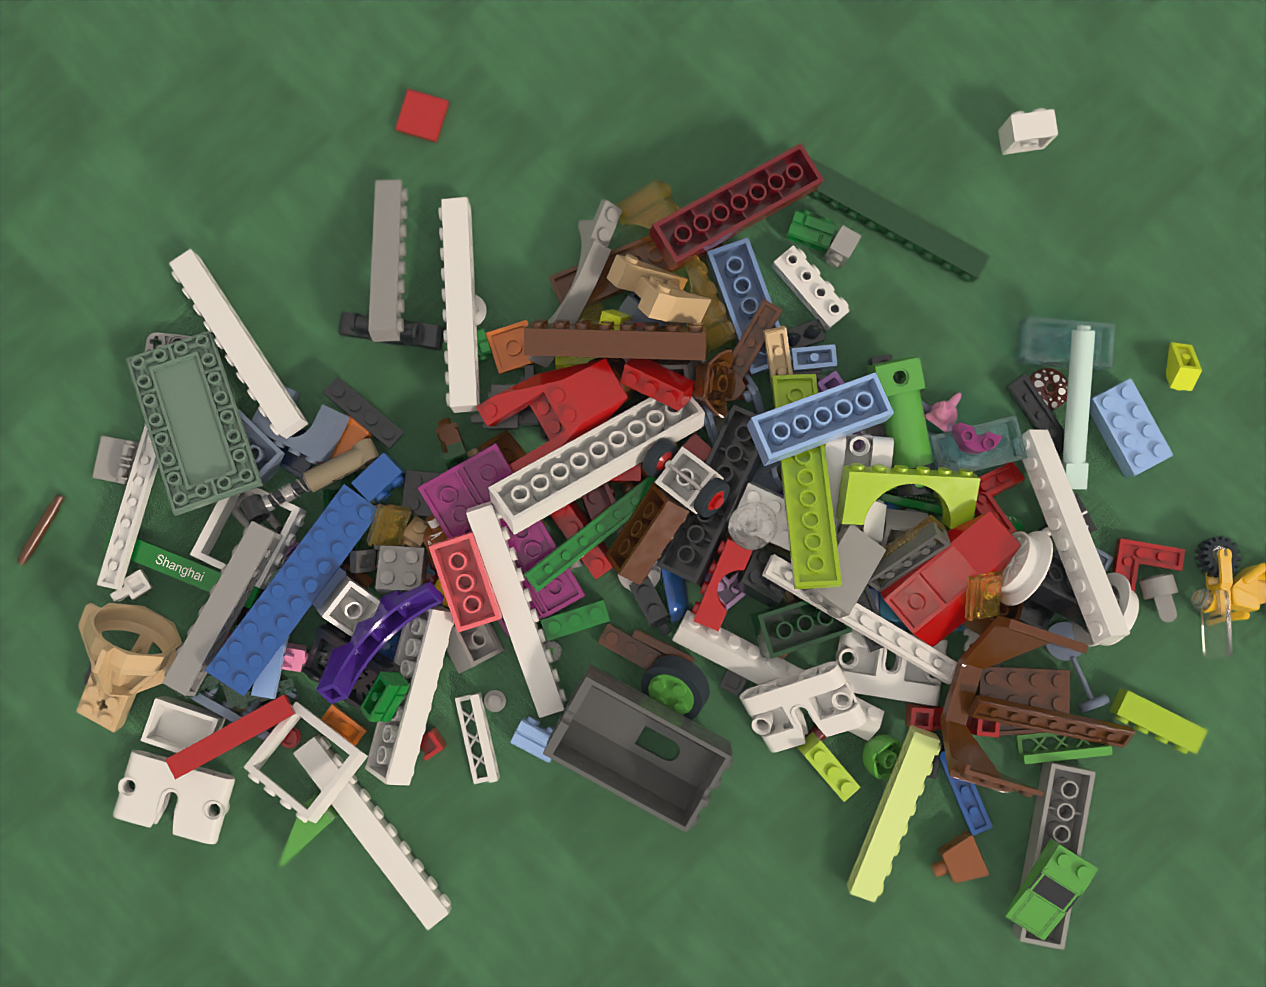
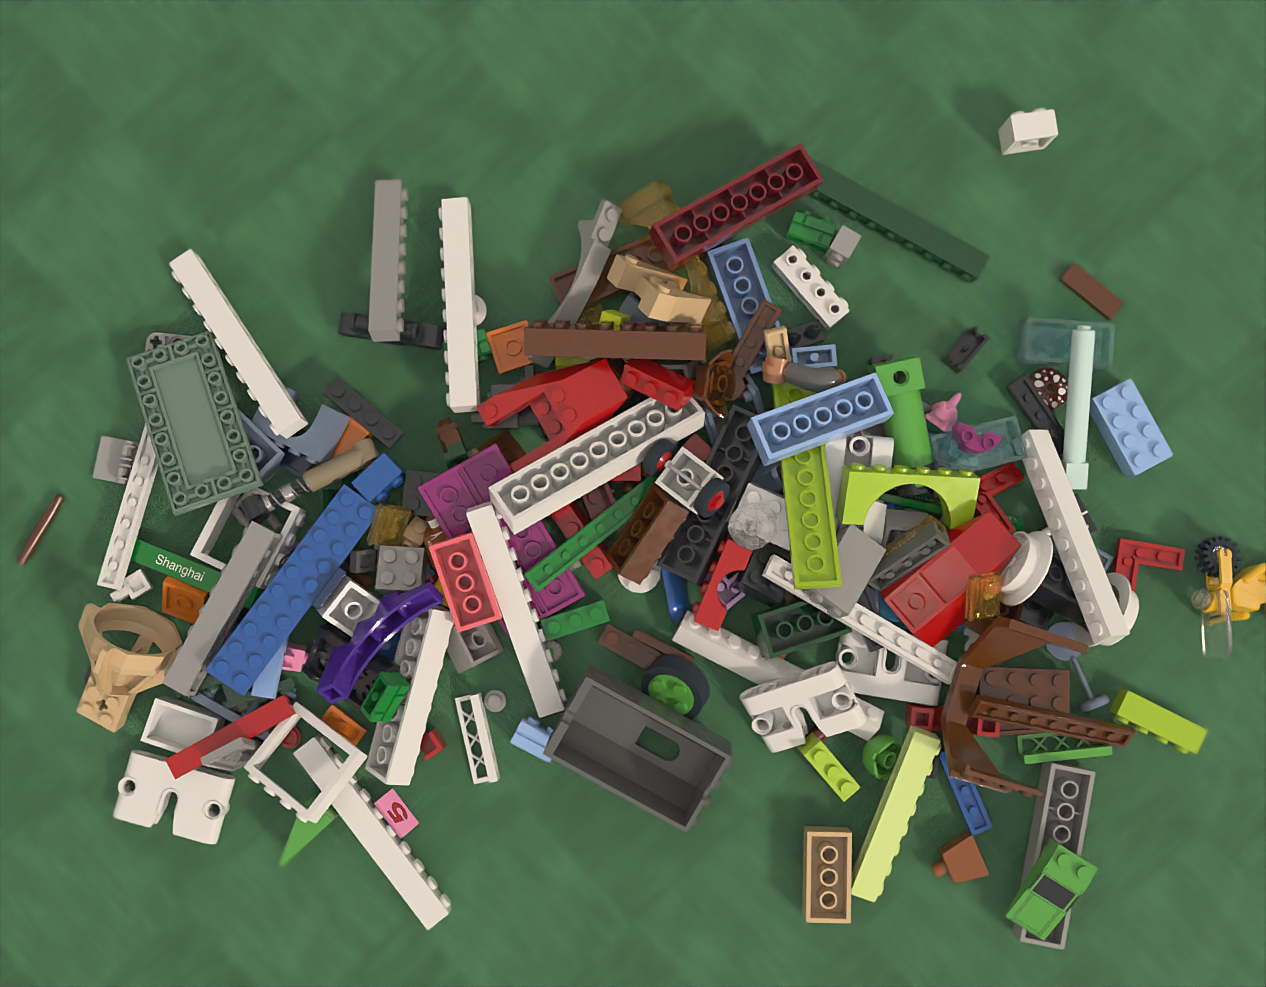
red tile [395,89,450,143] -> none
black hinge [629,576,670,636] -> none
black plate [719,669,747,696] -> none
light grey piece [1139,573,1178,622] -> none
neon yellow slope [1166,342,1202,391] -> none
none -> orange plate [162,576,208,624]
none -> light grey tile [200,737,263,772]
none -> bright pink tile [374,788,419,838]
none -> dark grey piece [761,356,846,393]
none -> tan brick [802,826,852,923]
none -> black hinge [940,326,990,374]
none -> reddish brown tile [1059,262,1124,321]

